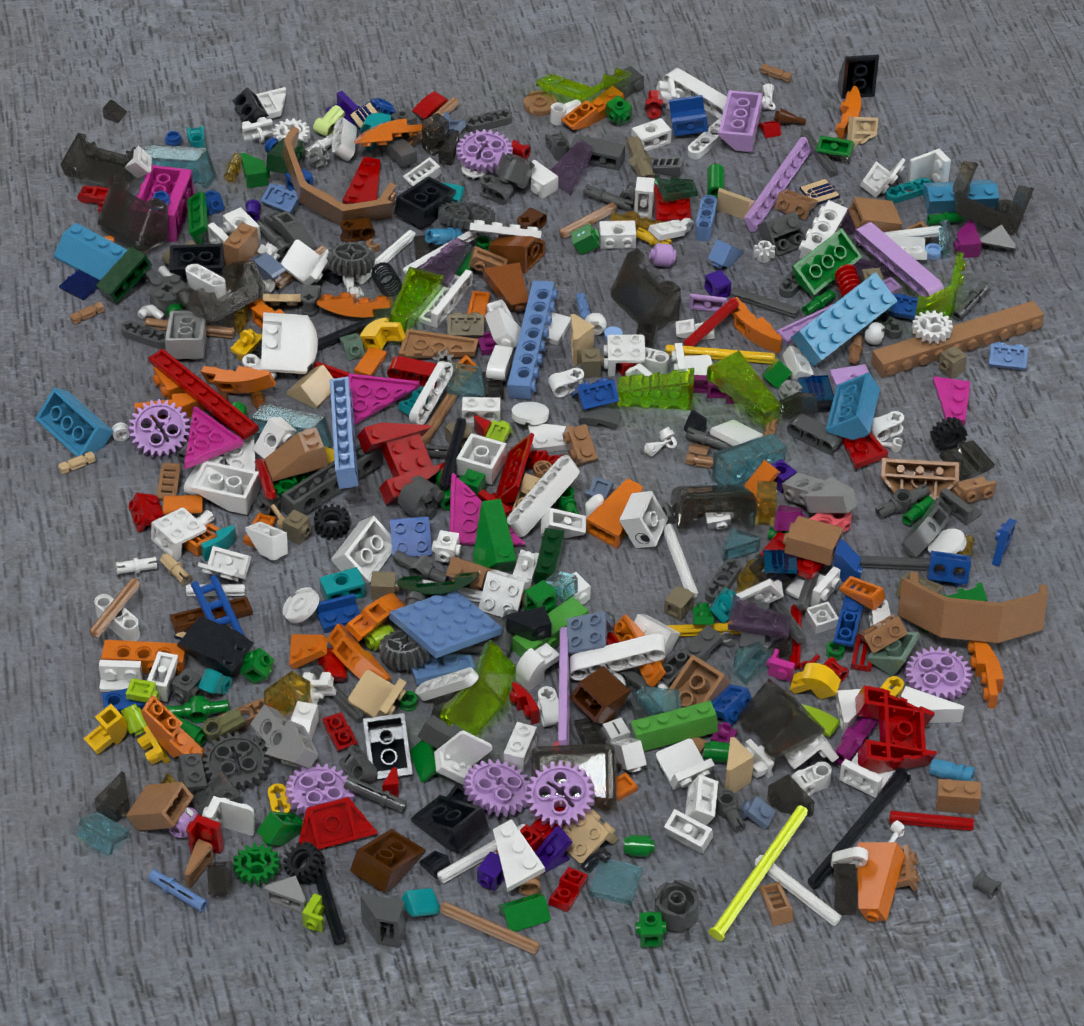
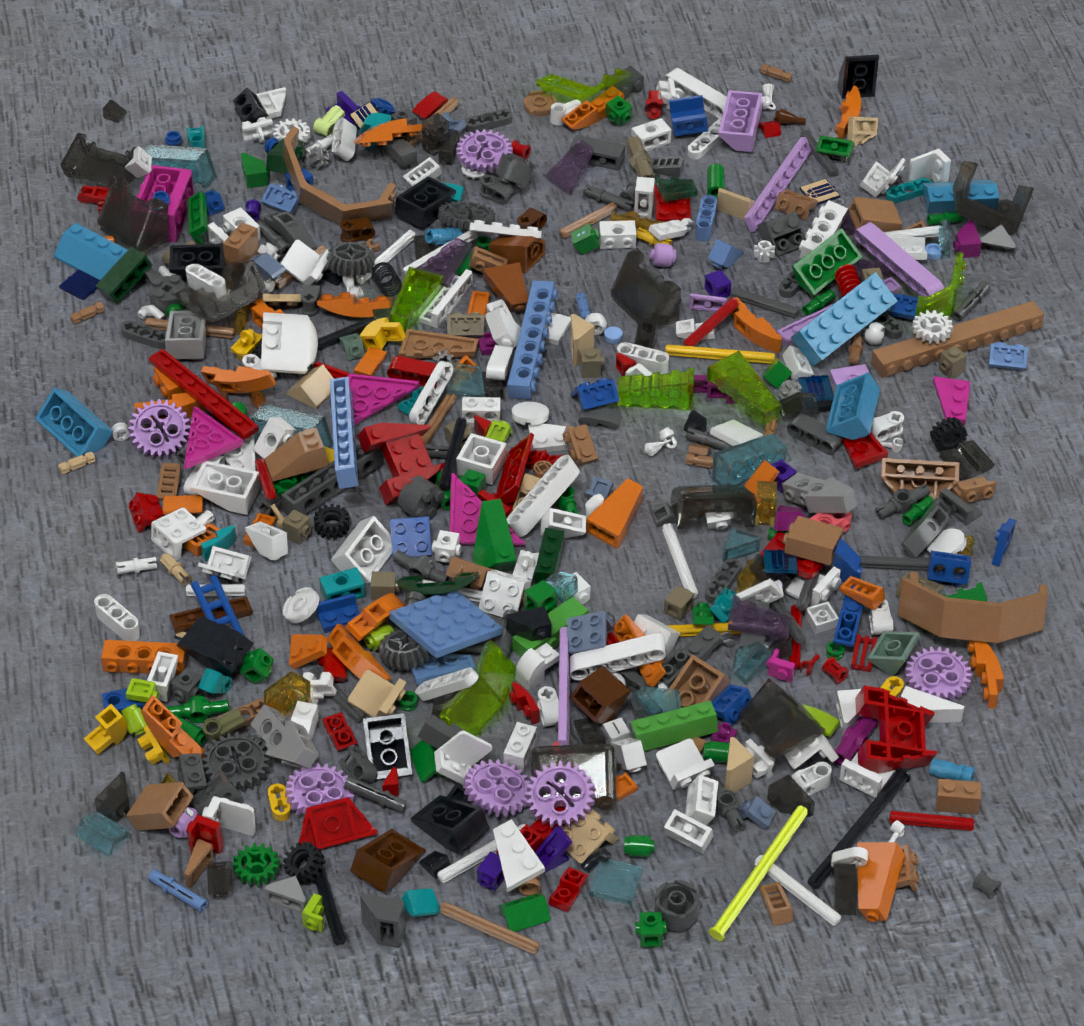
medium nougat axle [89,578,140,638] -> none
white bracket [99,660,143,692] -> none
clear yellow pin [224,152,241,182] -> none
green slope [257,811,303,846] -> none
red wing [342,156,381,204] -> none
white slope [531,160,558,199] -> none
dark grey piece [545,131,569,161] -> none
white piece [548,368,584,398] -> none
white bracket [603,334,645,377] -> none
white brick [619,491,668,548] -> none
white bracket [671,343,714,385] -> none
yellow brick [790,663,841,700] -> none
medium nougat bracket [858,614,907,653] -> none

